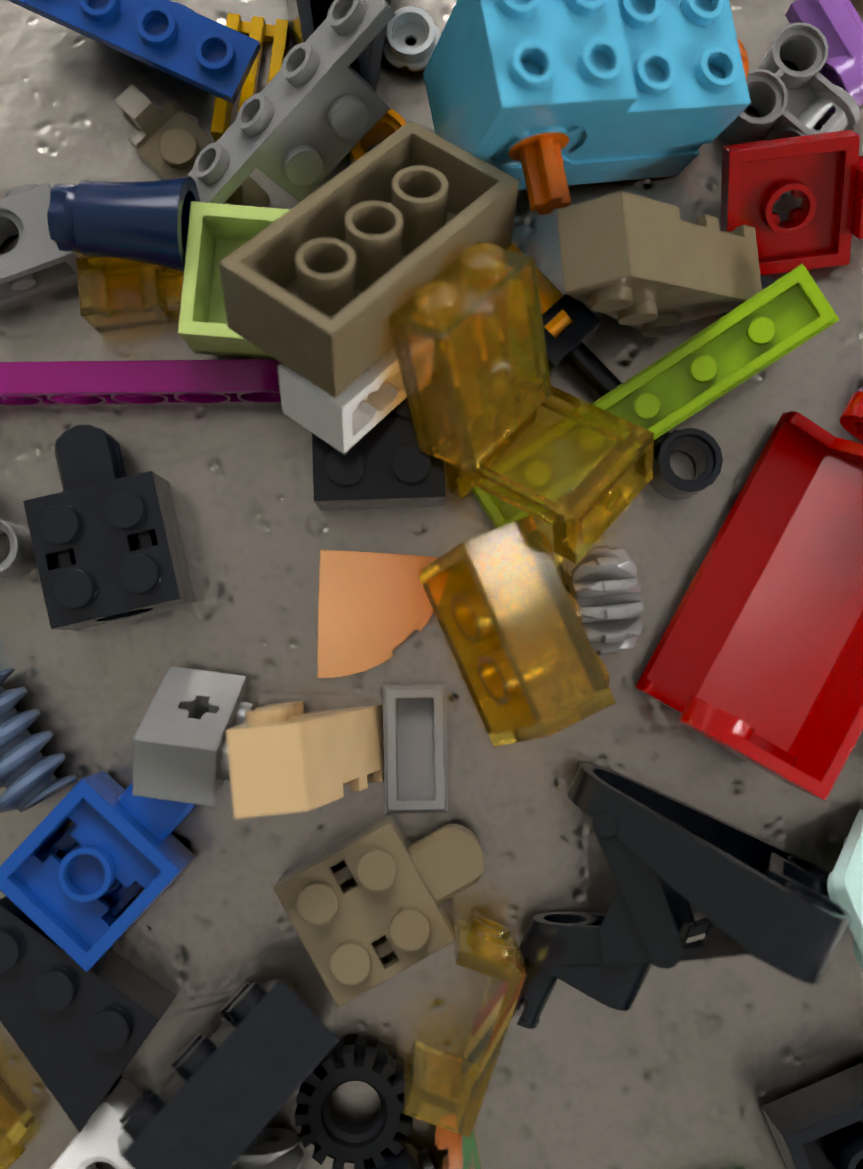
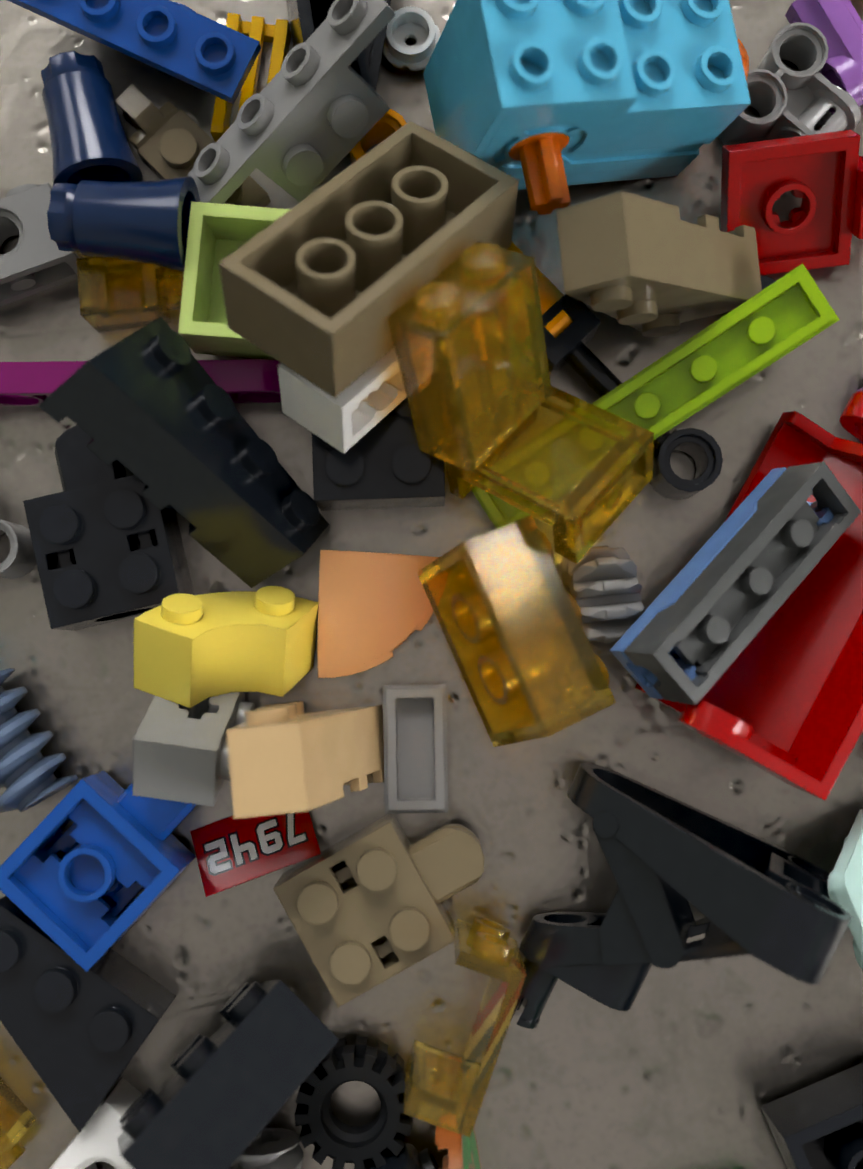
none -> black wedge [38,316,329,588]
none -> dark blue plant [41,51,143,186]
none -> light yellow brick [134,586,319,708]
none -> red sticker [190,811,321,897]
none -> dark grey piece [610,462,861,705]

